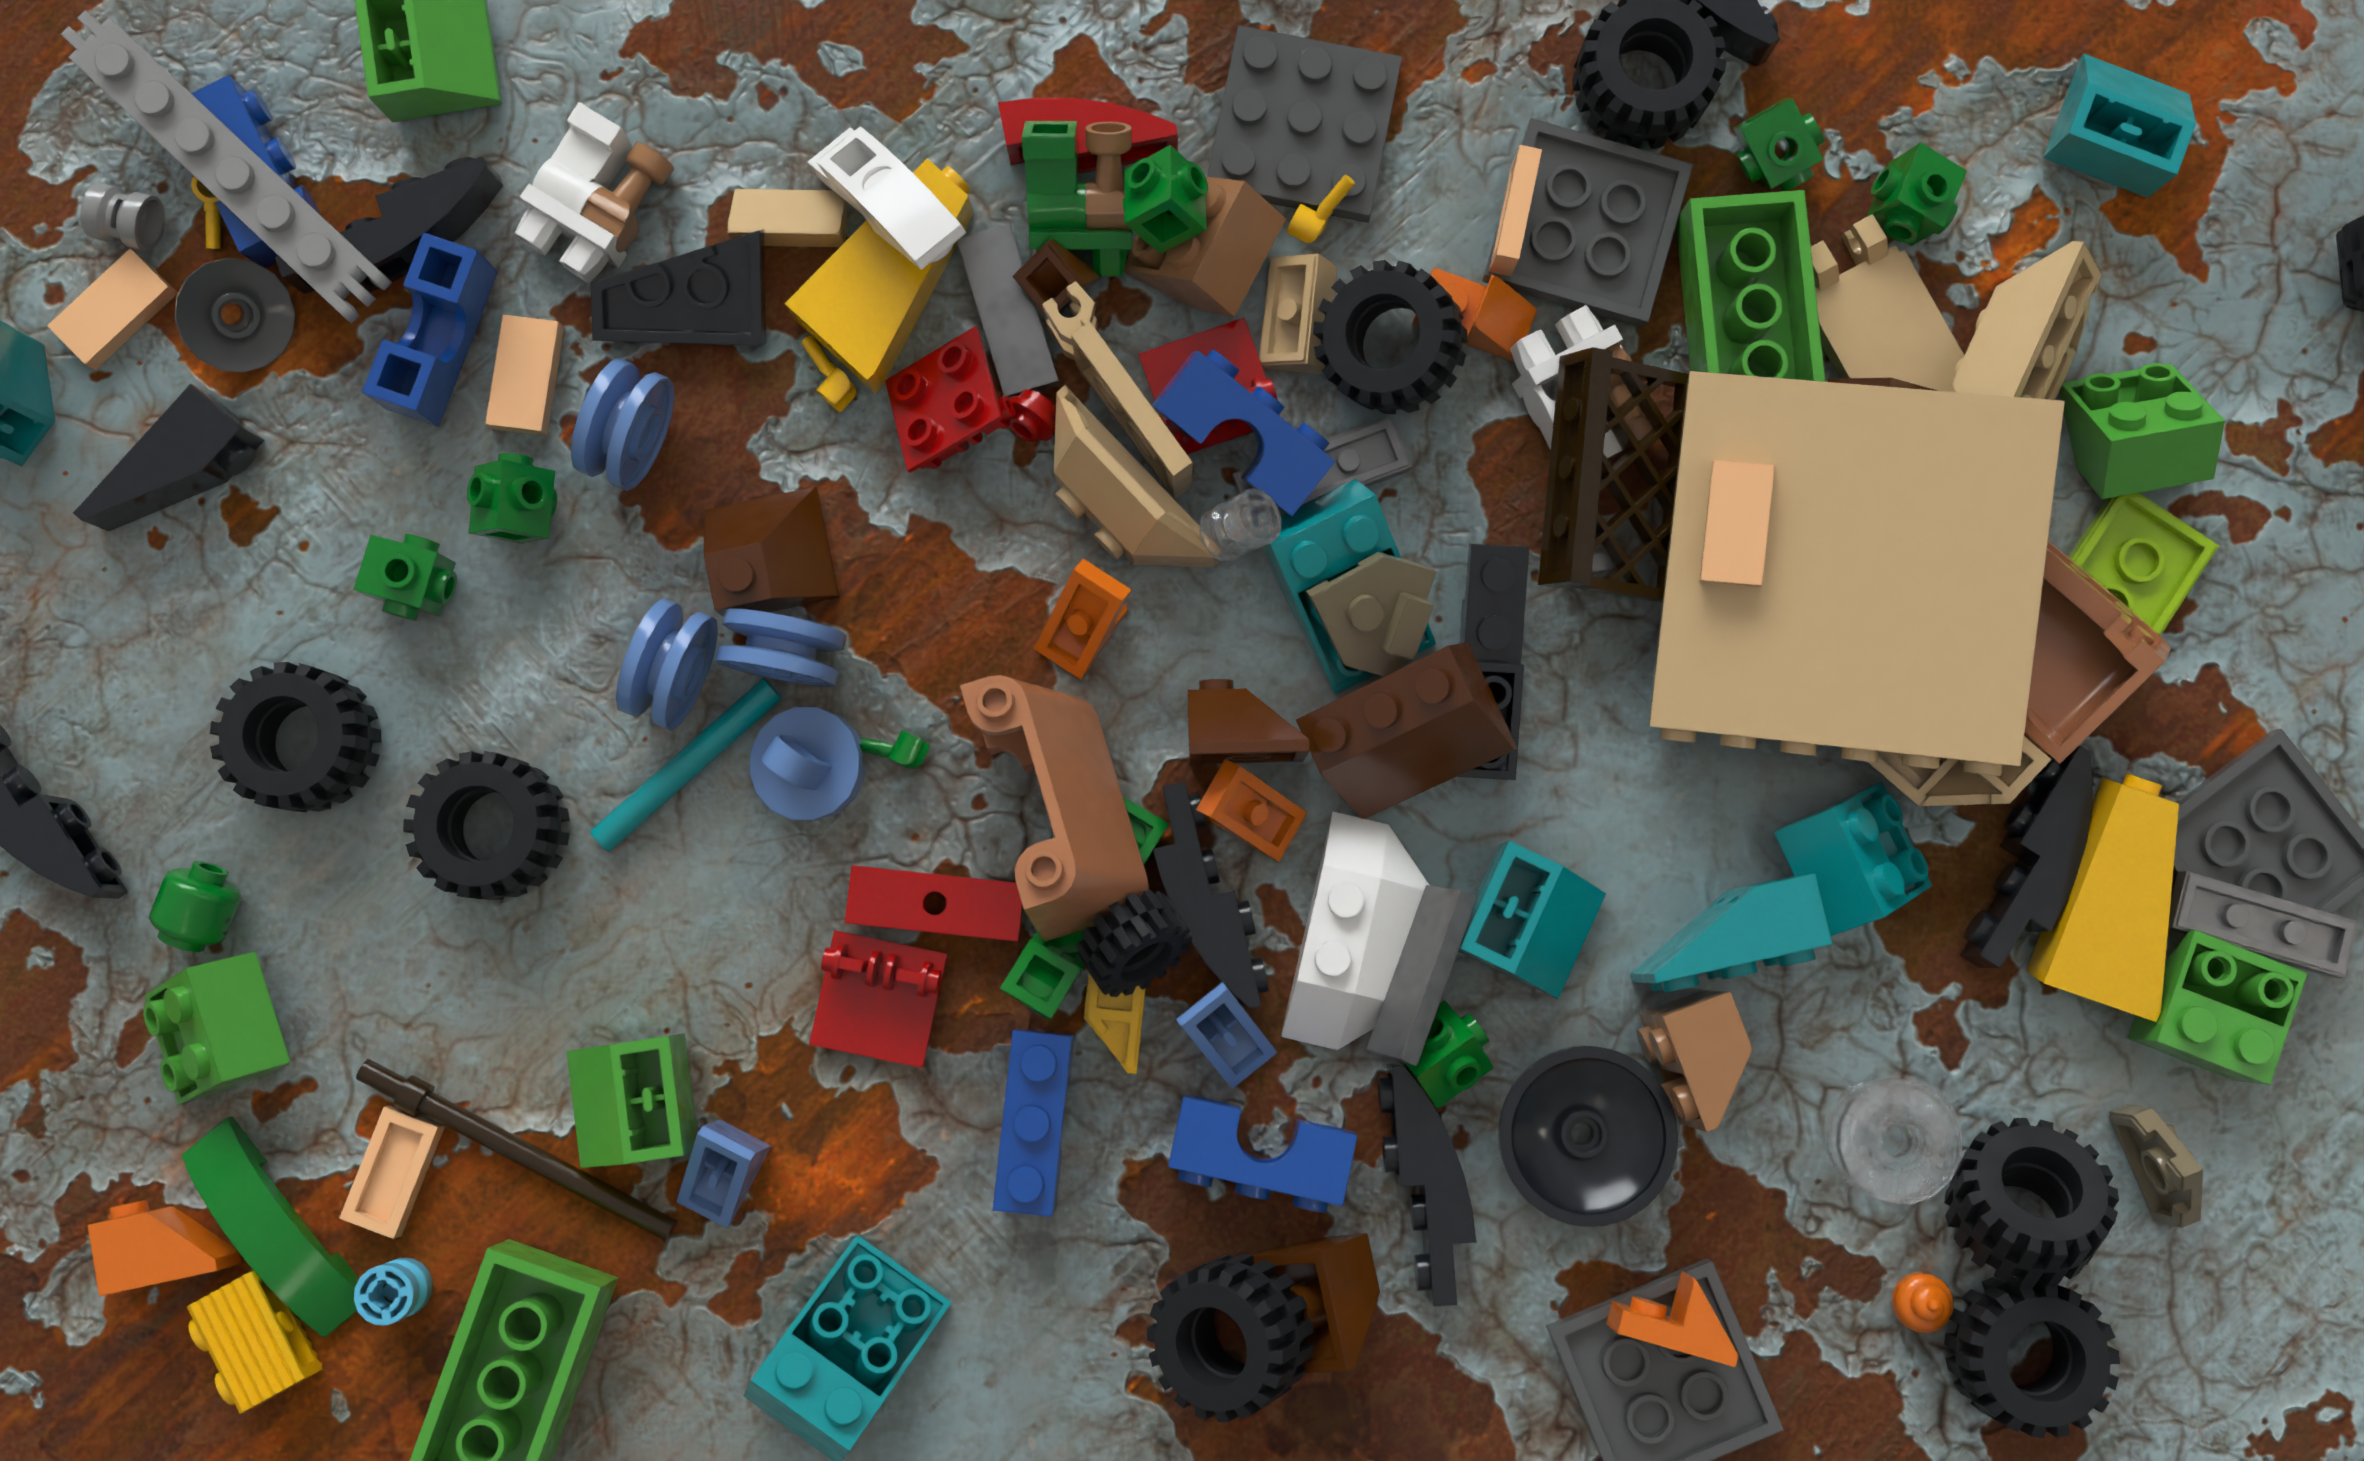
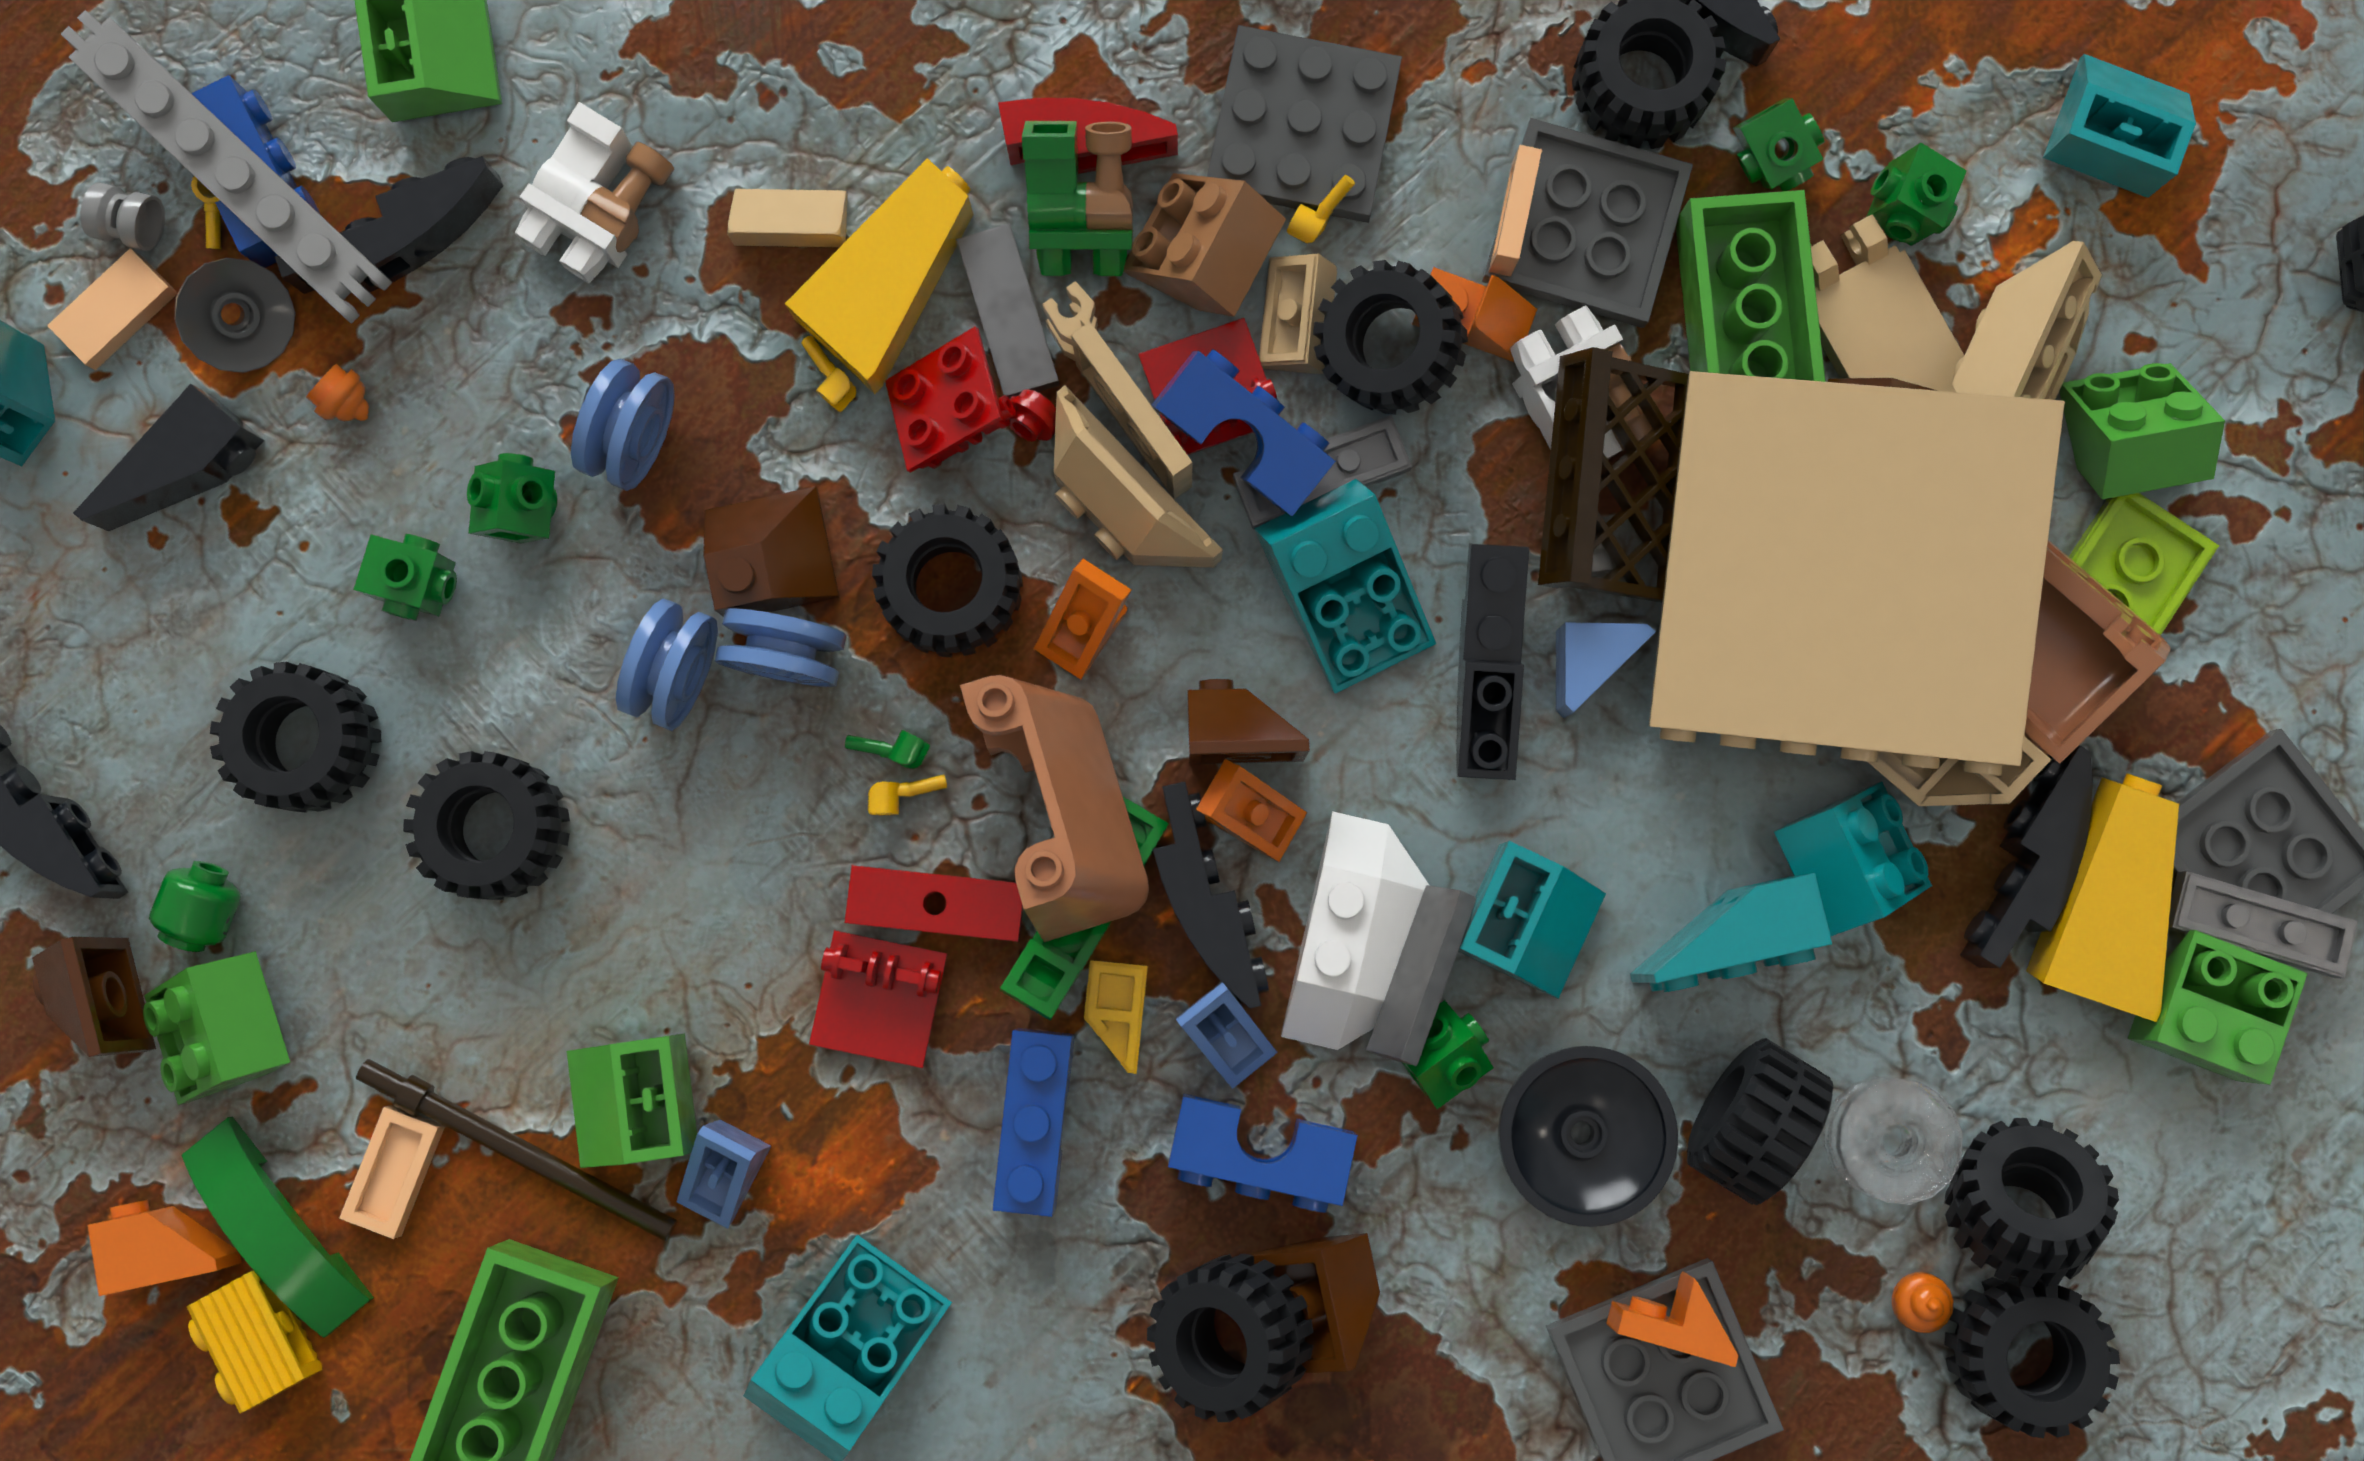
medium azure wheel [354,1257,433,1326] -> none
blue arch [362,232,498,427] -> none
light nougat tile [485,315,565,436] -> none
black wing [590,229,766,346] -> none
teal piece [590,677,783,852] -> none
medium blue tile [749,707,866,821] -> none
white slope [807,126,966,270] -> none
reddish brown slope [1012,239,1100,319] -> none
black tyre [1077,890,1192,997] -> none
green brick [1123,145,1208,254] -> none
clear wheel [1200,488,1281,562] -> none
reddish brown slope [1296,642,1518,819] -> none
dark tan plate [1306,552,1437,677] -> none
black slope [1378,1063,1477,1307] -> none
medium nougat slope [1637,990,1753,1132] -> none
light nougat tile [1700,460,1775,586] -> none
dark tan plate [2109,1104,2203,1228] -> none
none -> reddish brown slope [32,937,156,1057]
none -> orange plate [306,364,369,422]
none -> yellow hand [868,774,947,815]
none -> black tyre [872,504,1023,658]
none -> medium blue slope [1556,622,1655,718]
none -> black tyre [1687,1038,1833,1205]

